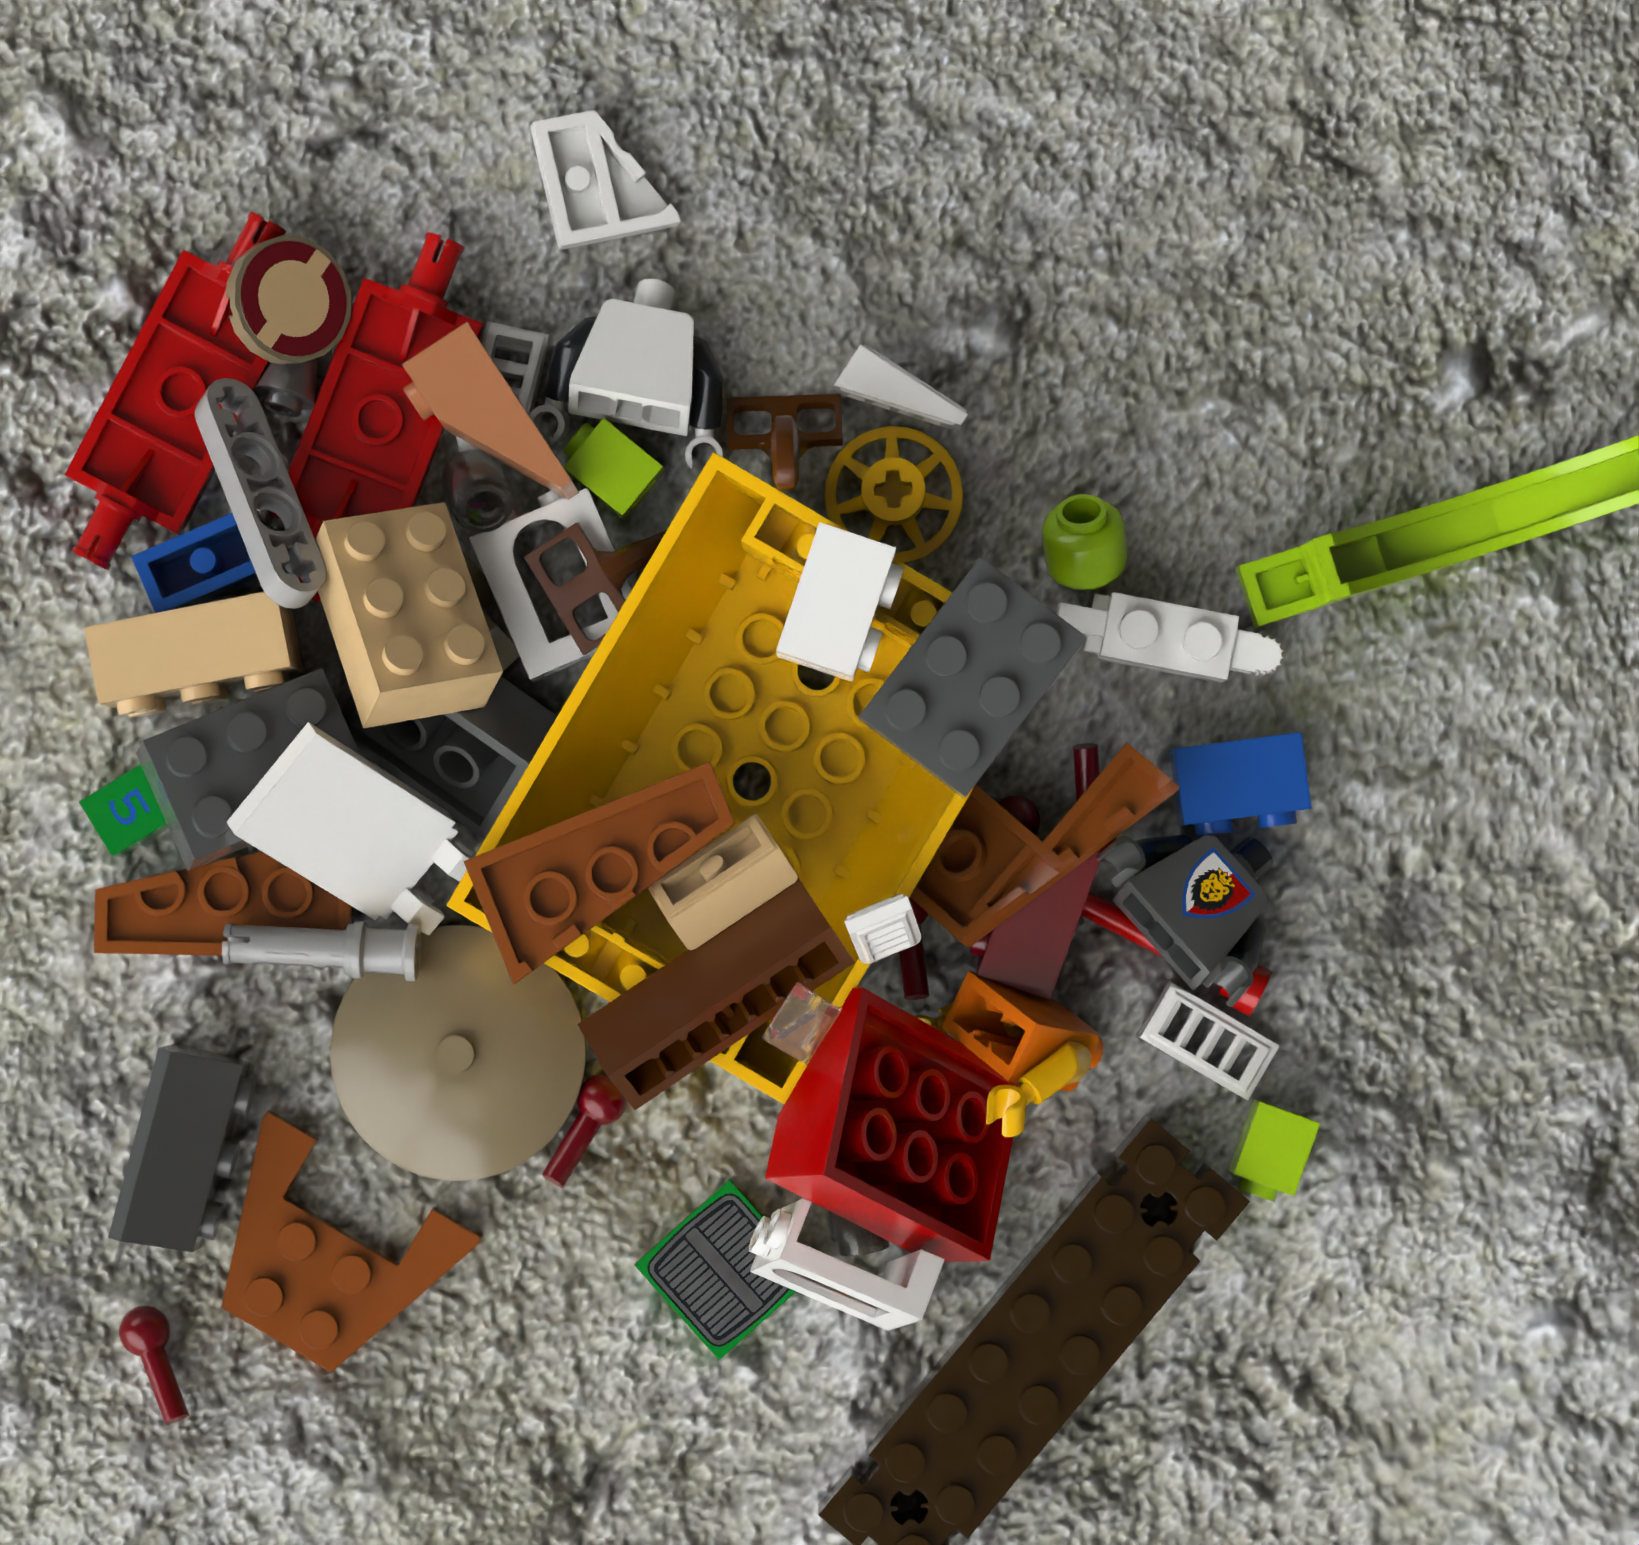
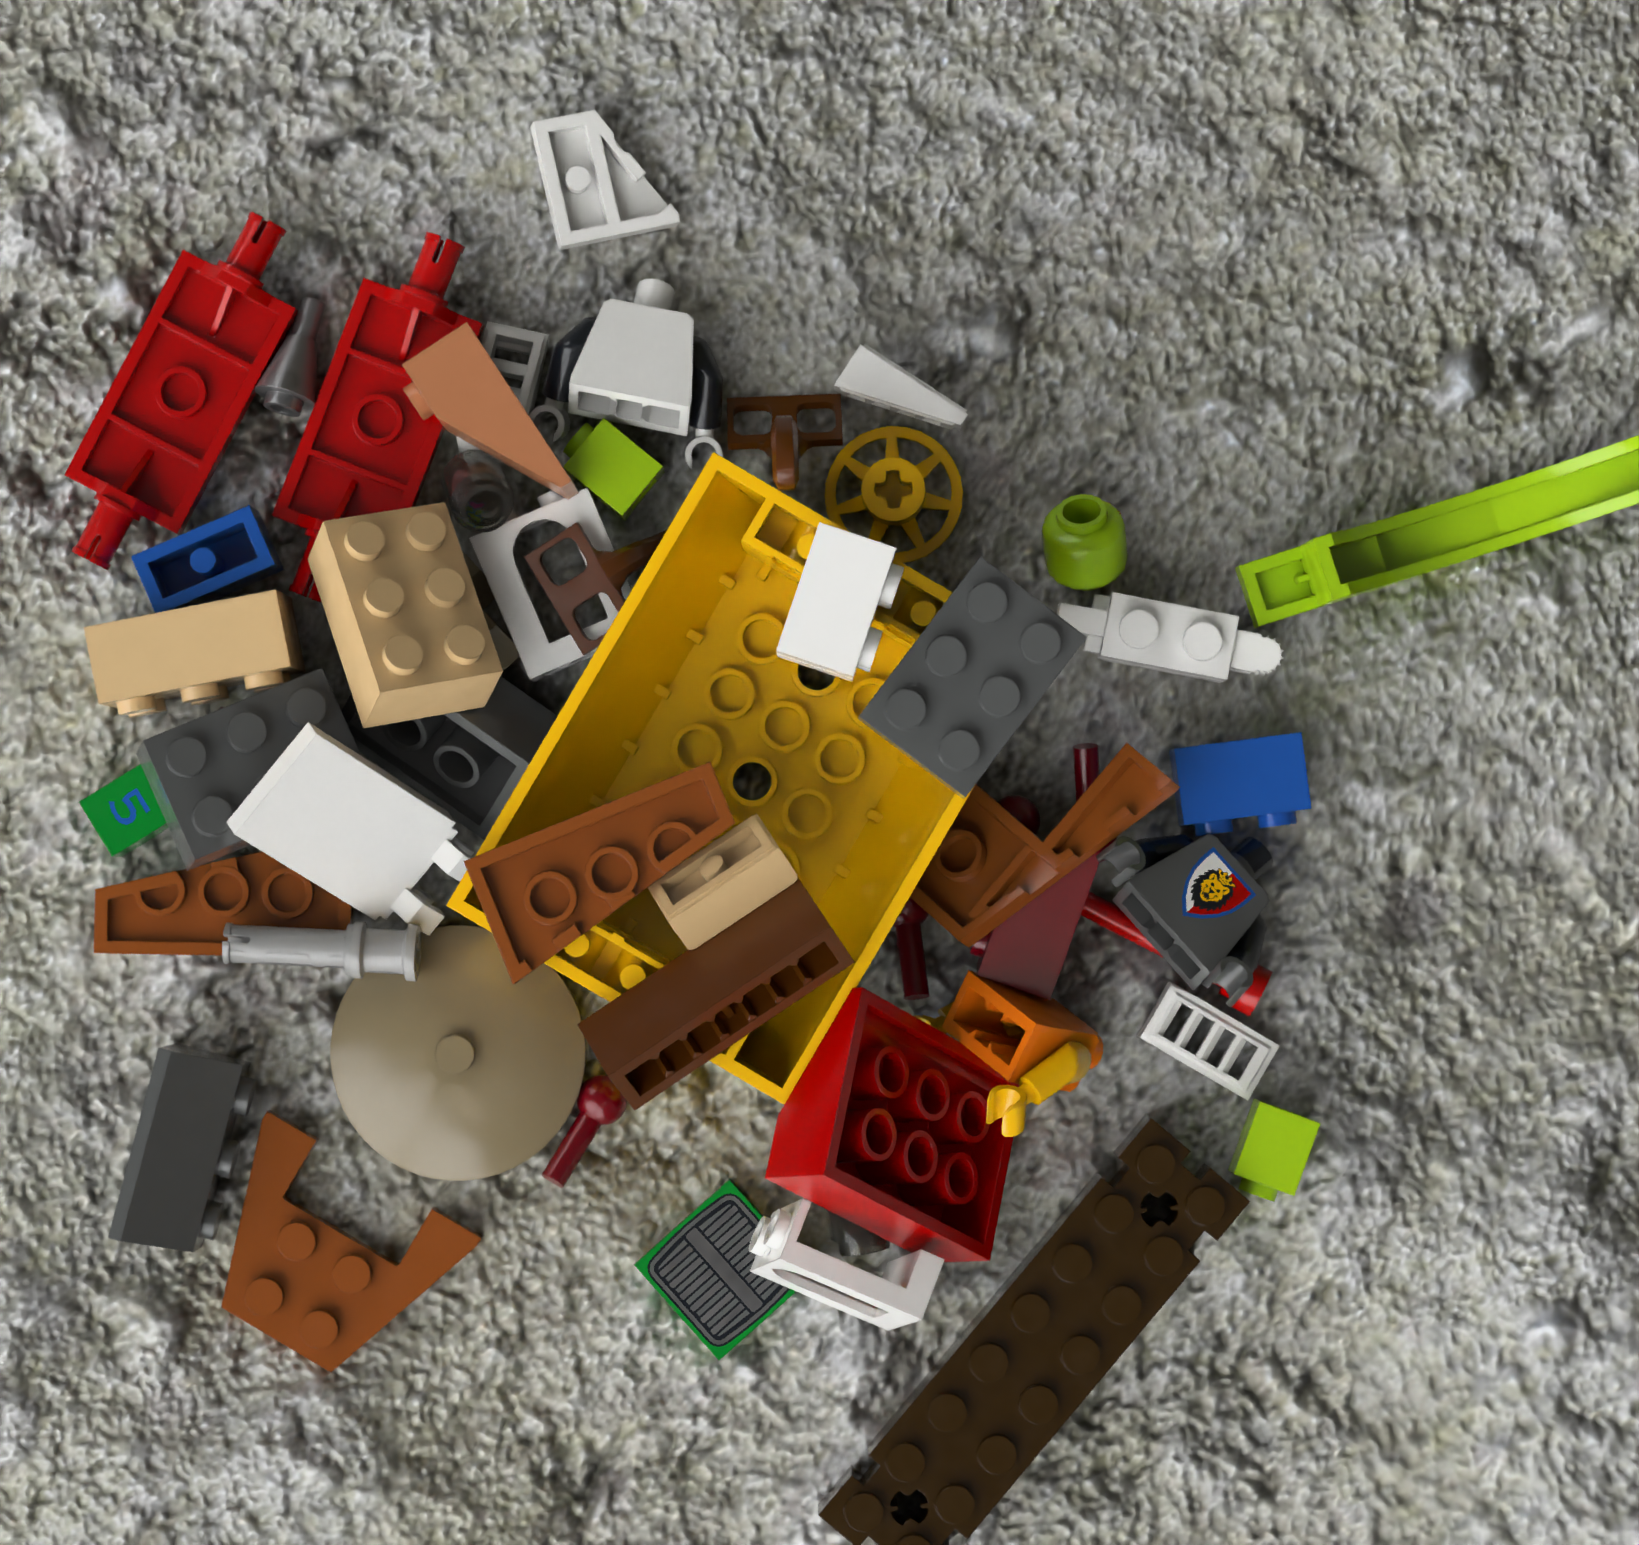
dark red bar [119,1305,189,1425] -> none
light grey beam [195,378,327,609] -> none
tile [226,235,351,365] -> none
clear slope [762,982,842,1064] -> none
white slope [844,893,921,964] -> none

